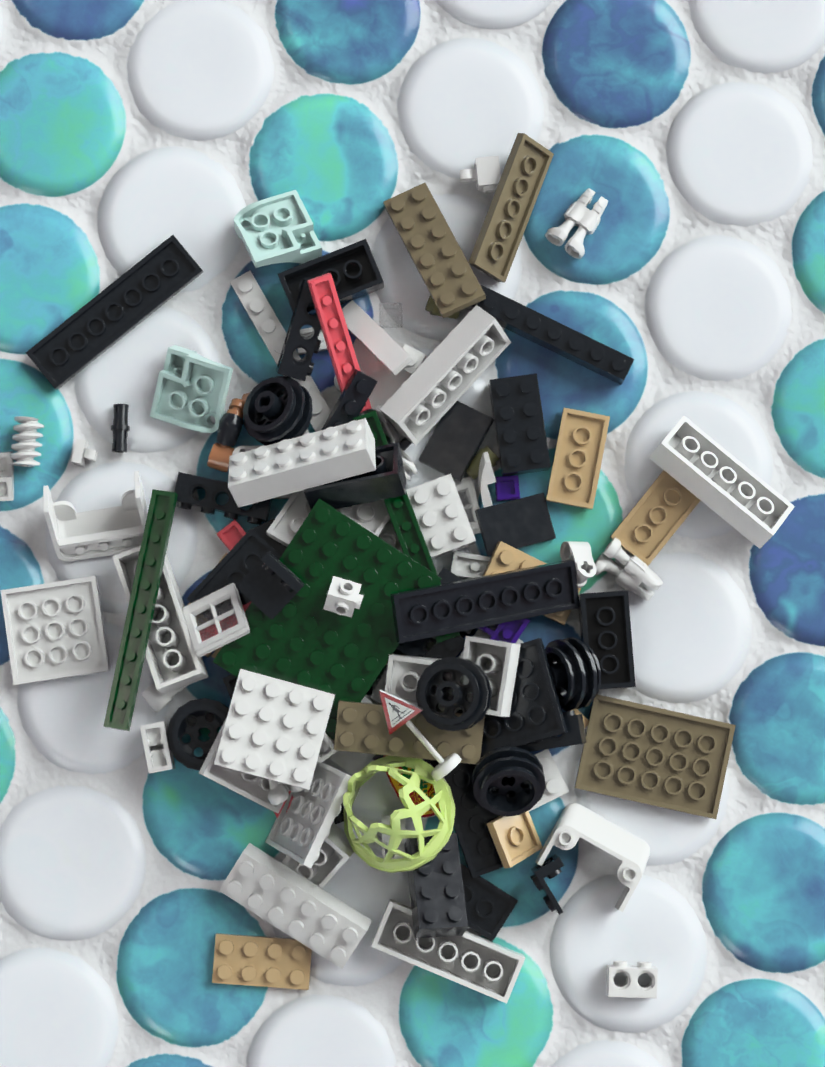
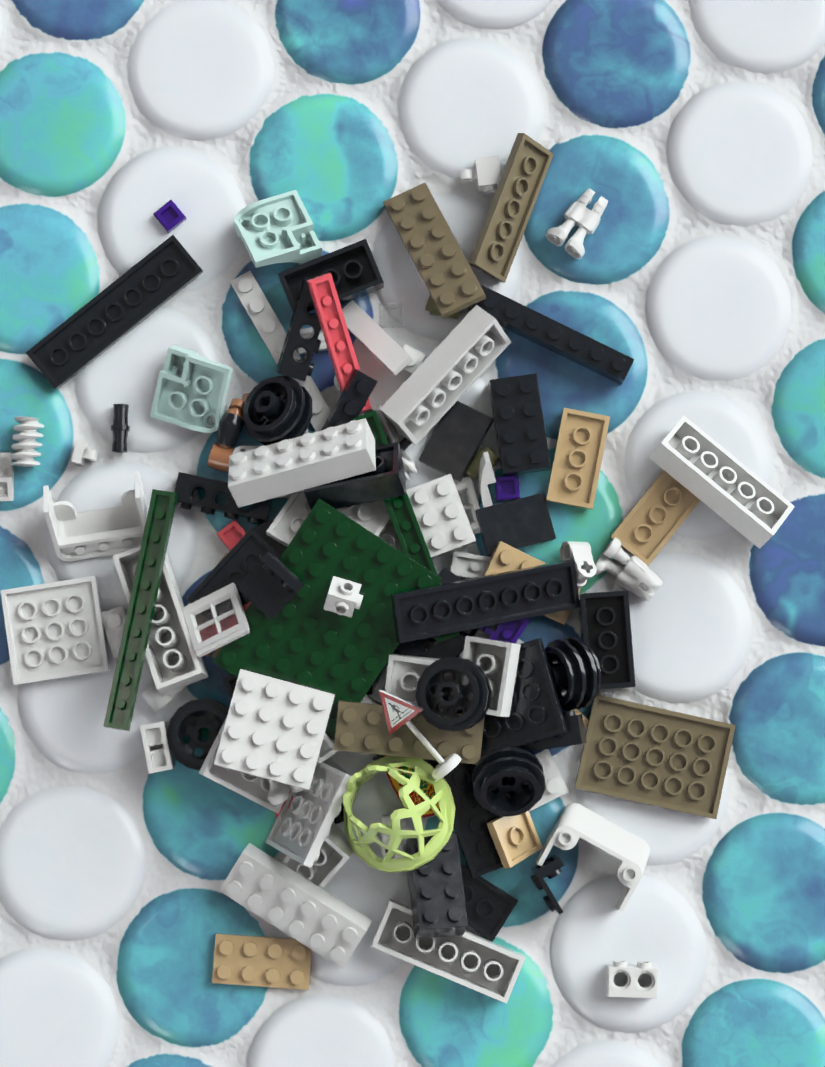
none -> white plate [101,606,126,659]
none -> dark purple tile [153,200,187,233]

